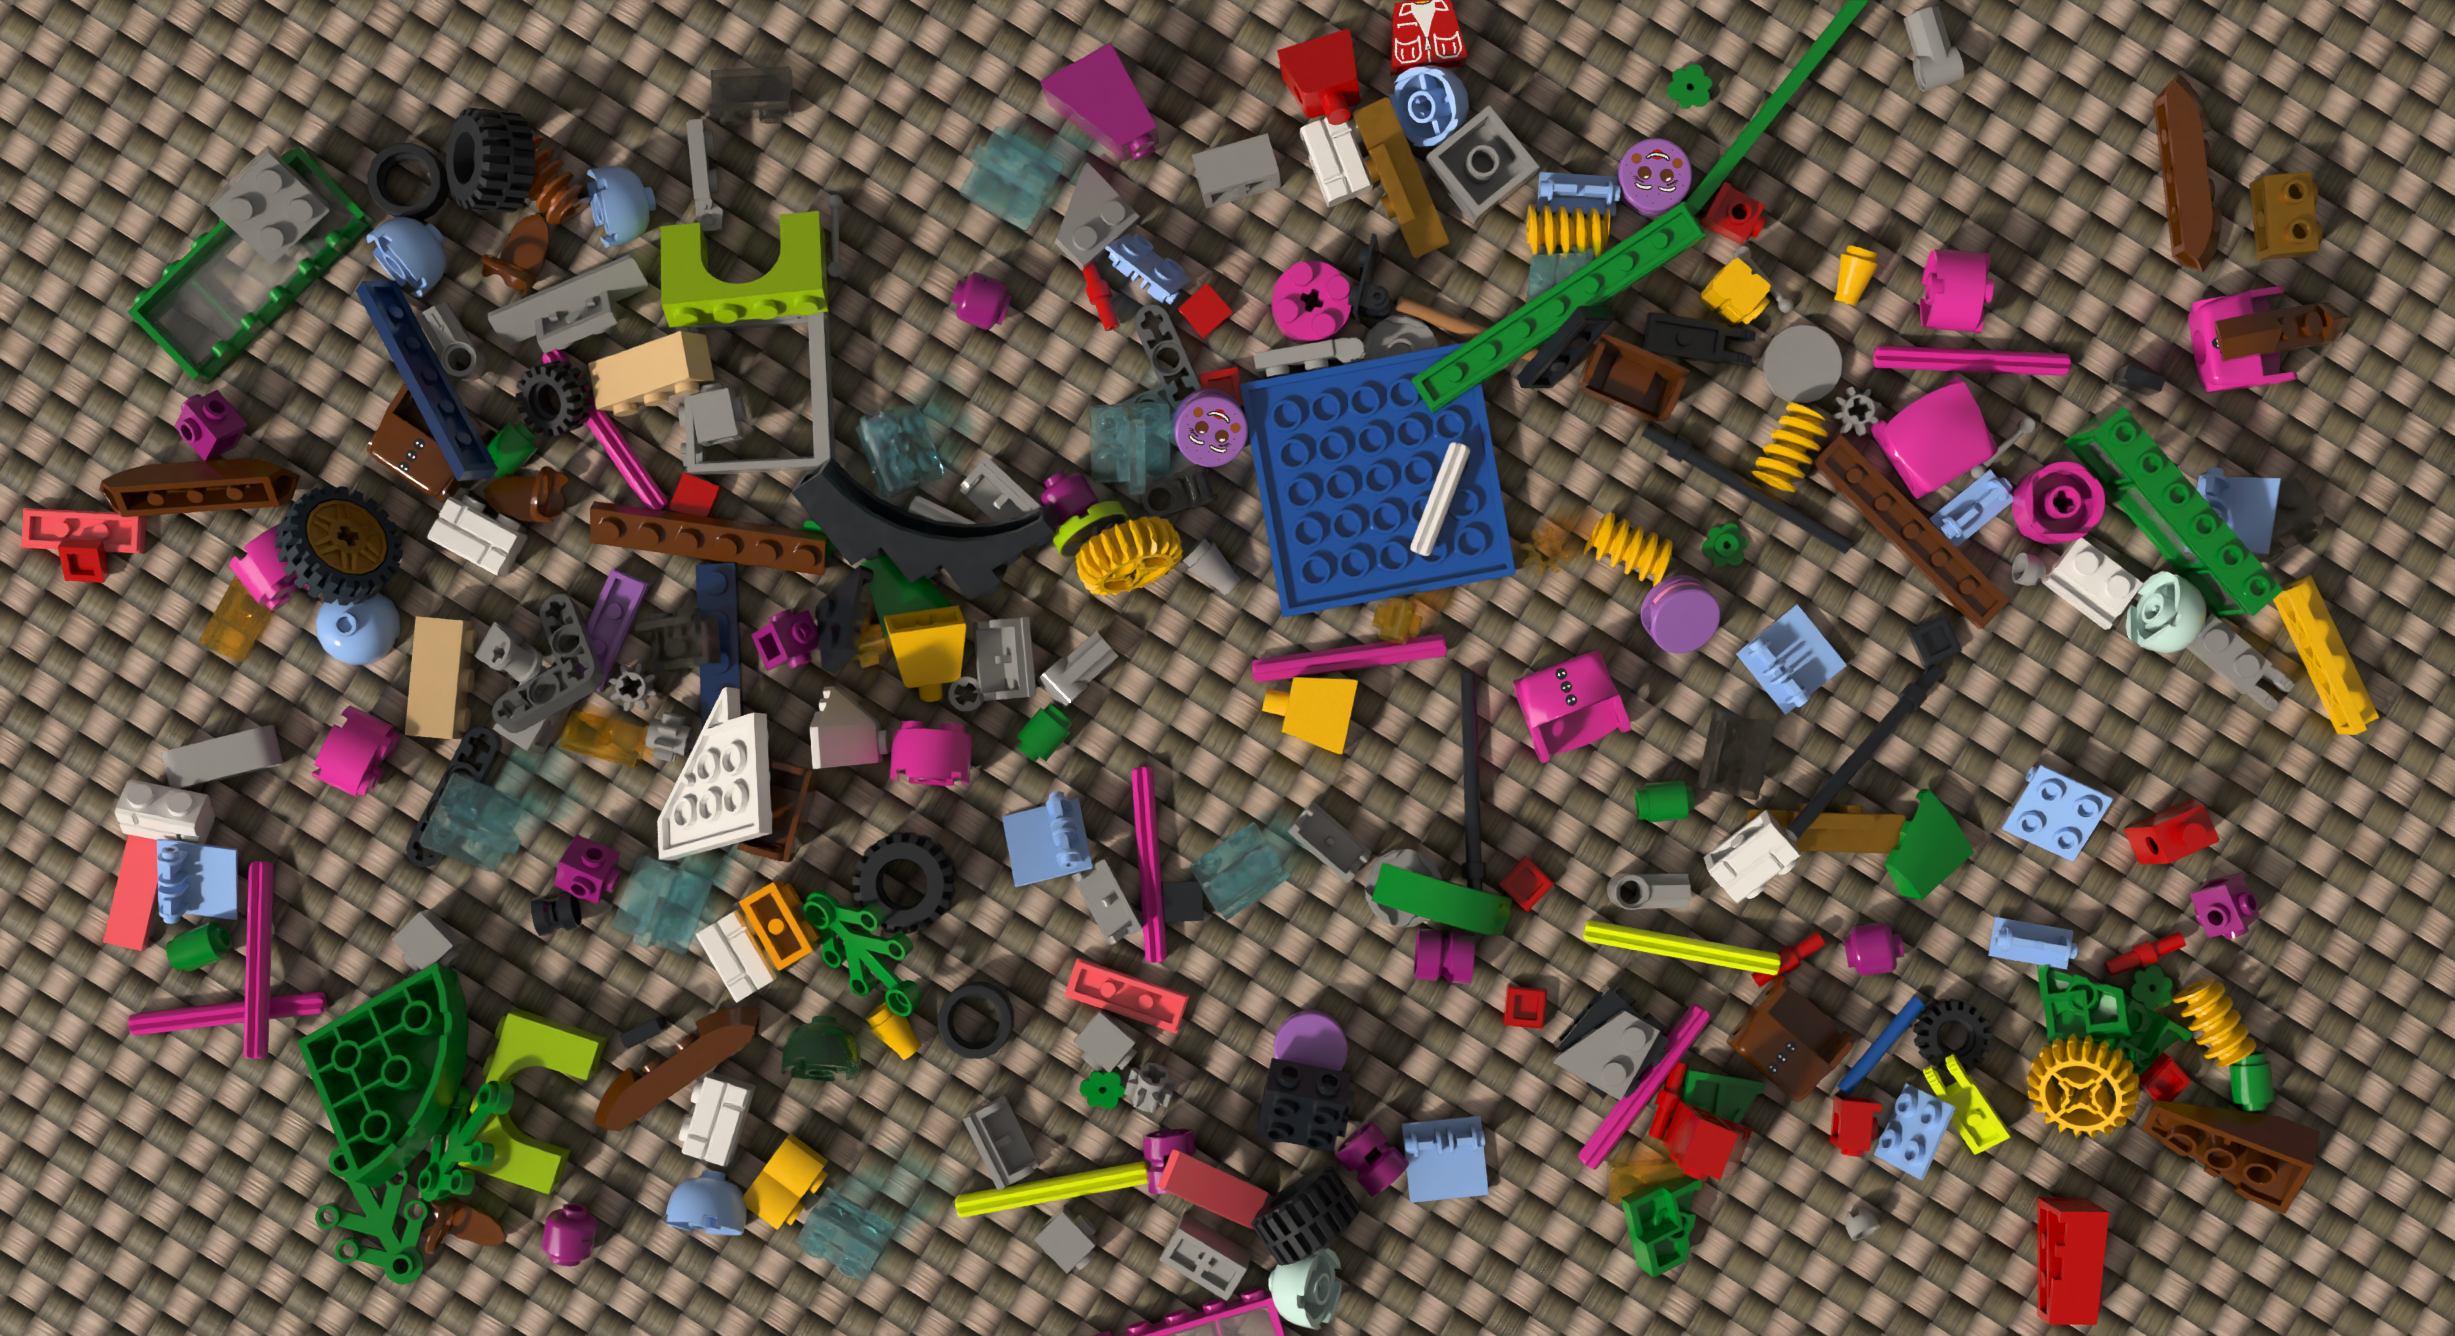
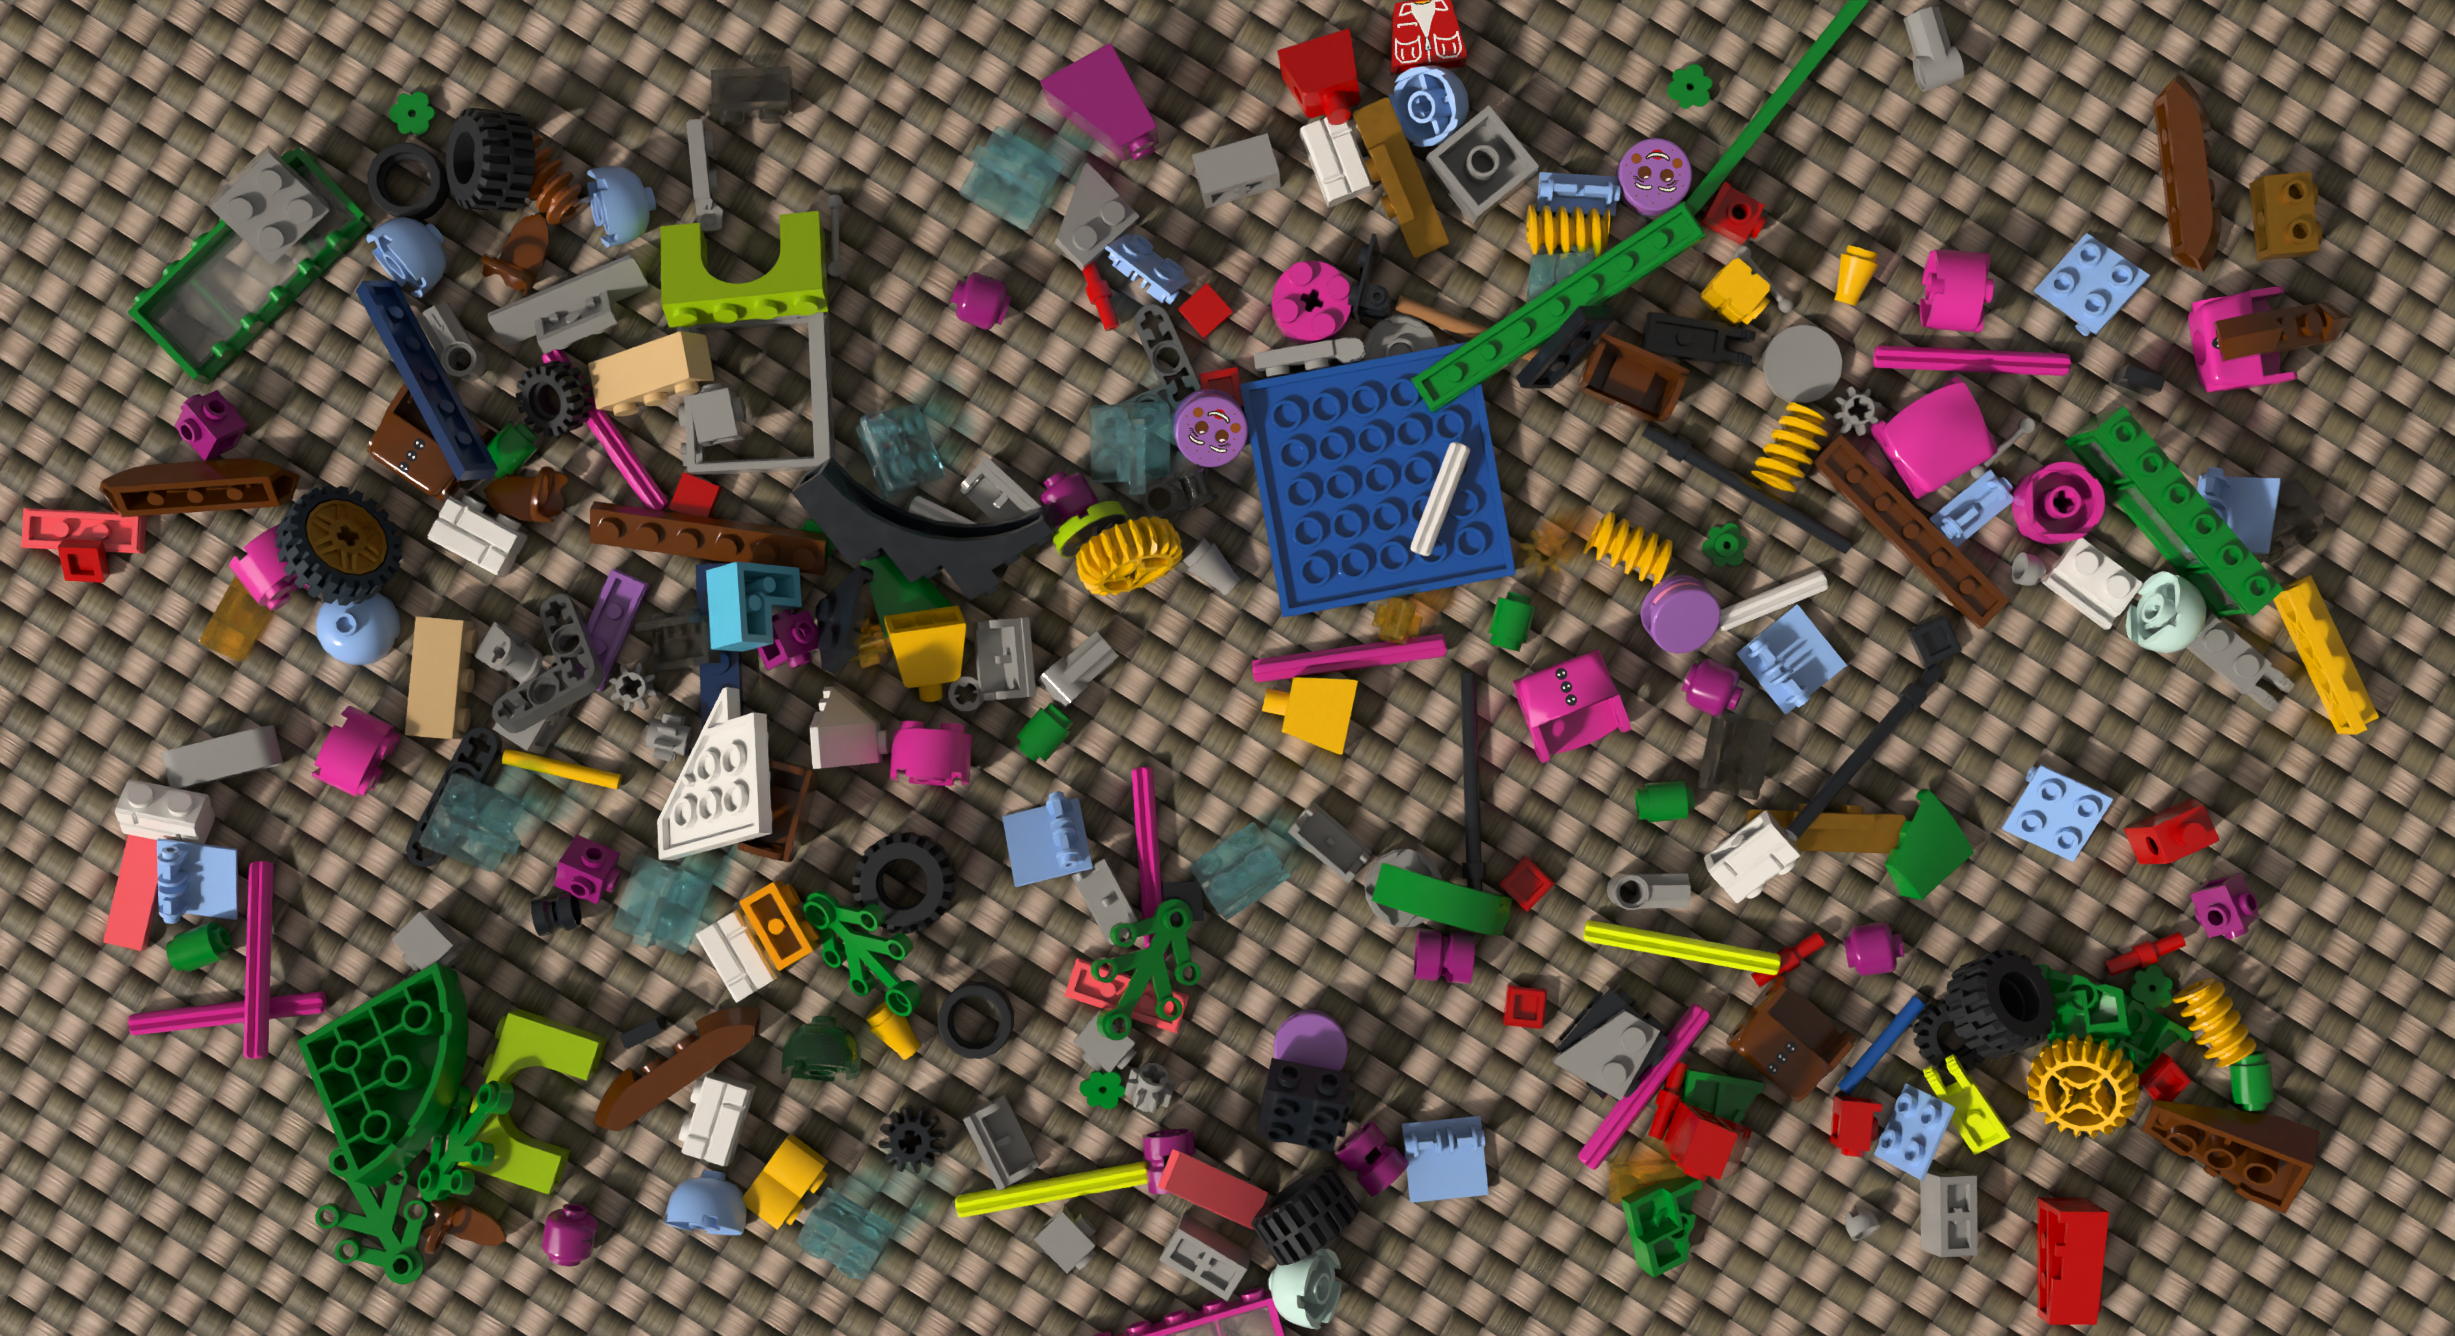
clear yellow slope [558,710,648,768] -> none
light blue hinge [1988,917,2078,969] -> none
none -> green plant [389,92,436,136]
none -> yellow bar [502,749,622,790]
none -> medium azure brick [706,562,802,652]
none -> black gear [878,1105,947,1174]
none -> green plant [1091,899,1201,1041]
none -> green brick [1488,591,1536,652]
none -> magenta head [1681,659,1744,717]
none -> white axle [1718,570,1829,631]
none -> light grey hinge [1920,1170,1978,1257]
none -> black tyre [1945,949,2057,1059]
none -> light blue hinge [2034,233,2150,336]

